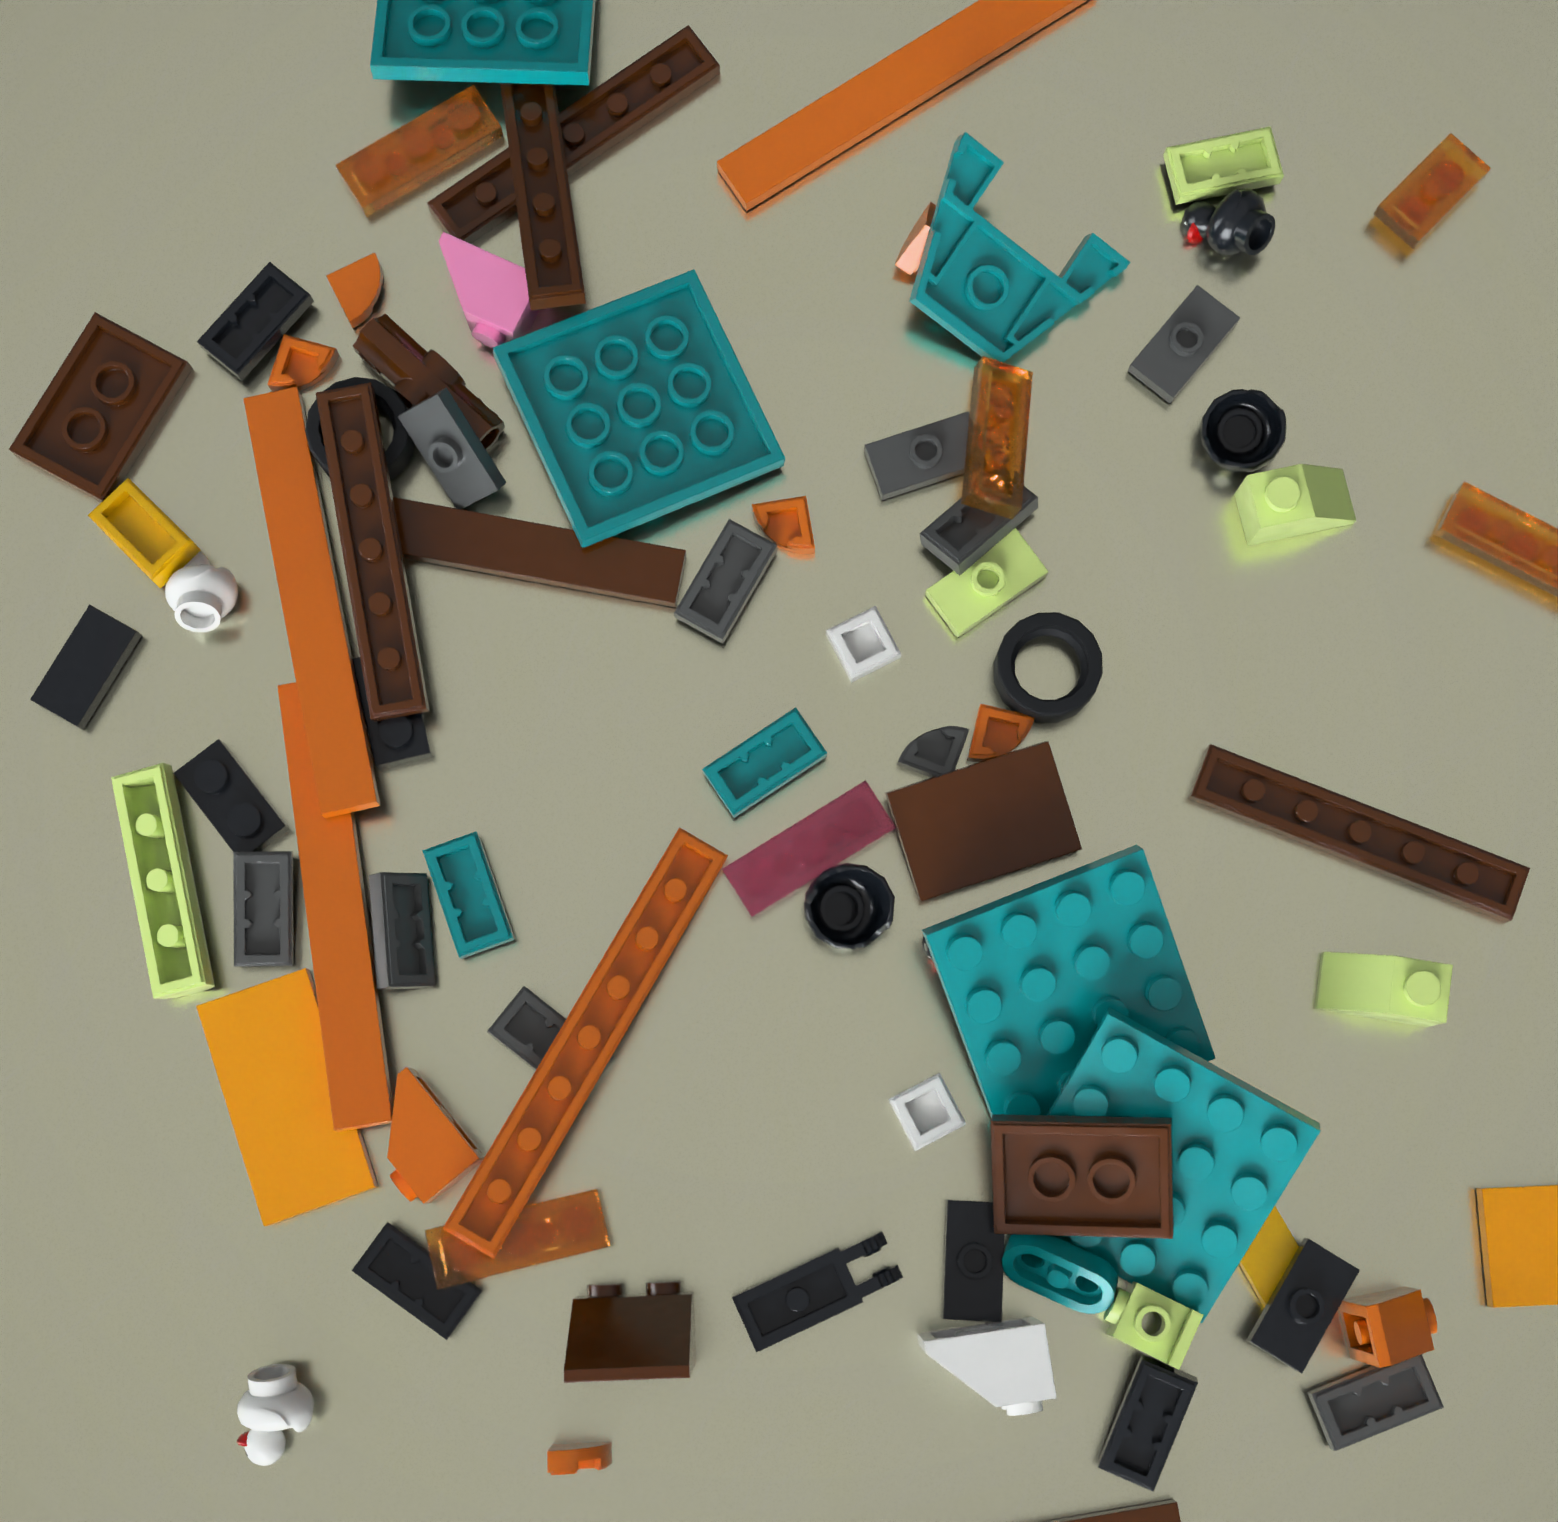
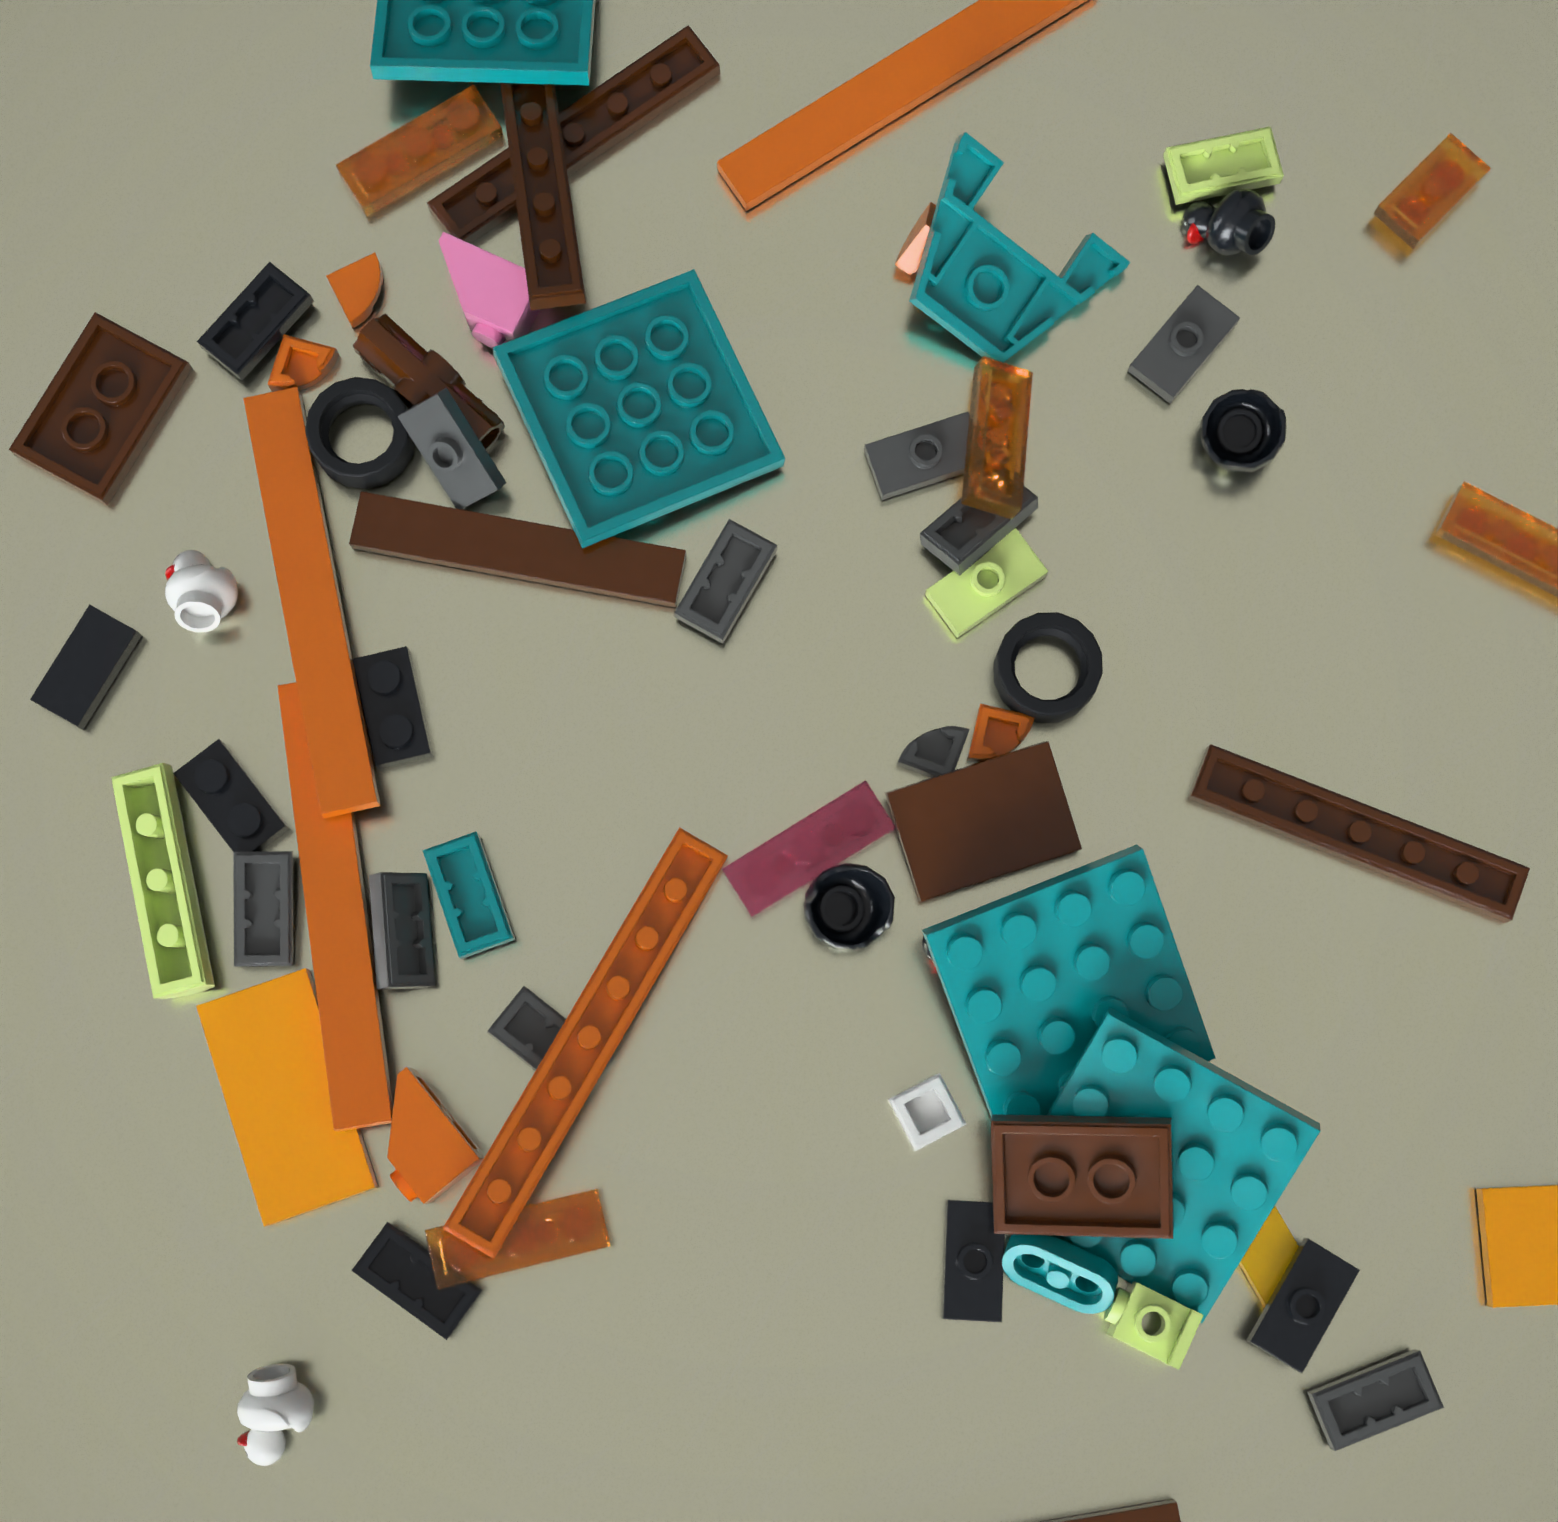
yellow tile [88,478,201,589] -> none
reddish brown tile [316,382,430,722] -> none
orange tile [547,1442,612,1475] -> none
reddish brown slope [564,1281,696,1383] -> none
teal plate [702,707,827,818] -> none
black hinge [732,1231,903,1352] -> none
orange tile [752,496,815,554] -> none
white tile [826,606,901,683] -> none
white slope [917,1316,1057,1416] -> none
black plate [1098,1354,1198,1492] -> none
yellowish green slope [1234,464,1356,546] -> none
yellowish green slope [1314,952,1453,1027] -> none
orange slope [1339,1287,1437,1368] -> none

